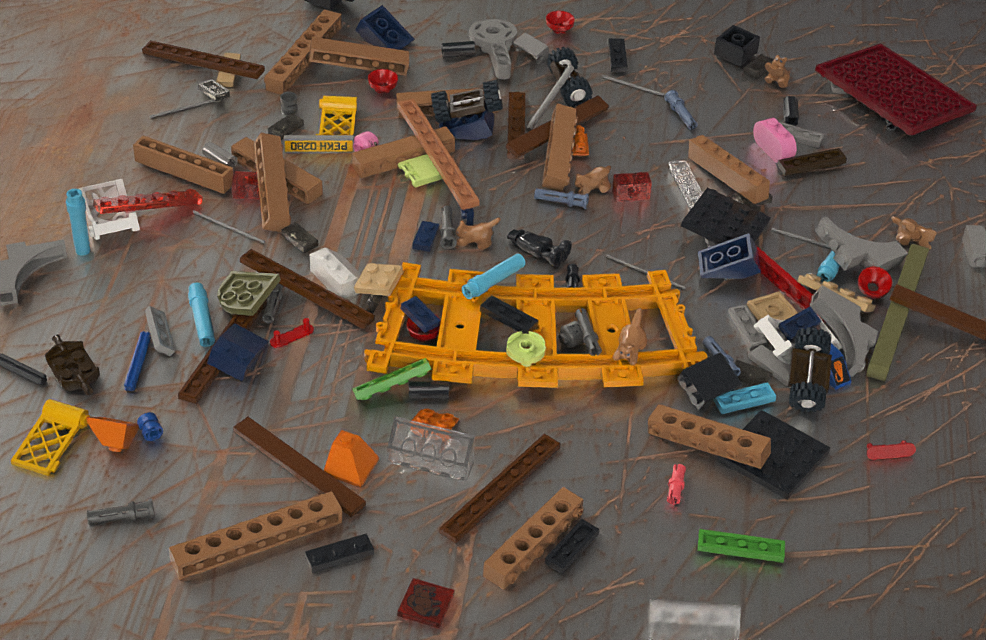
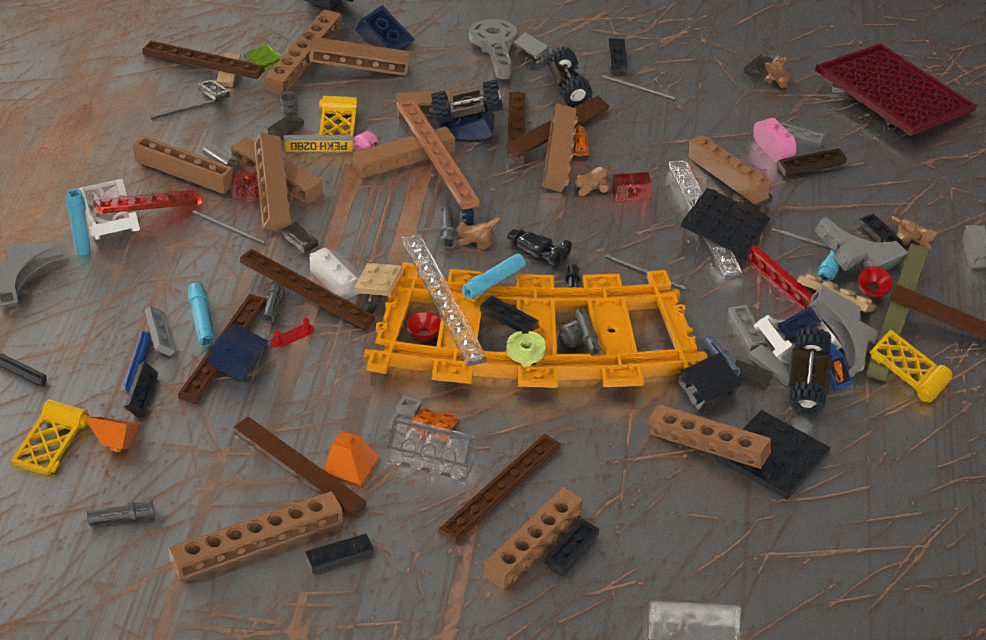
dark brown plate [45,334,100,395] -> none
blue wheel [137,412,163,441] -> none
olive plate [217,271,281,316] -> none
bright green plate [352,358,432,400] -> none
red piece [368,69,398,93] -> none
clear red tile [397,578,455,628] -> none
yellowish green plate [398,154,443,187] -> none
dark blue plate [400,296,441,333] -> none
black axle [409,381,449,398] -> none
dark blue plate [412,221,440,252] -> none
black axle [441,41,475,58] -> none
light grey piece [526,65,574,131] -> none
sand blue pin [534,188,589,209] -> none
red piece [546,11,575,34] -> none
medium nougat animal [613,308,647,365] -> none
sand blue pin [664,90,698,130] -> none
coral pin [667,464,686,505] -> none
bright green plate [697,529,785,563] -> none
dark blue slope [698,233,761,279] -> none
medium azure plate [713,382,776,414] -> none
black brick [714,25,760,66] -> none
tan plate [747,291,798,321] -> none
black axle [783,96,799,126] -> none
red piece [866,440,916,460] -> none
none -> black plate [124,361,159,419]
none -> clear neon green piece [244,44,282,68]
none -> light grey slope [387,396,423,434]
none -> clear plate [402,233,486,367]
none -> black hinge [858,213,903,246]
none -> yellow piece [869,329,953,403]

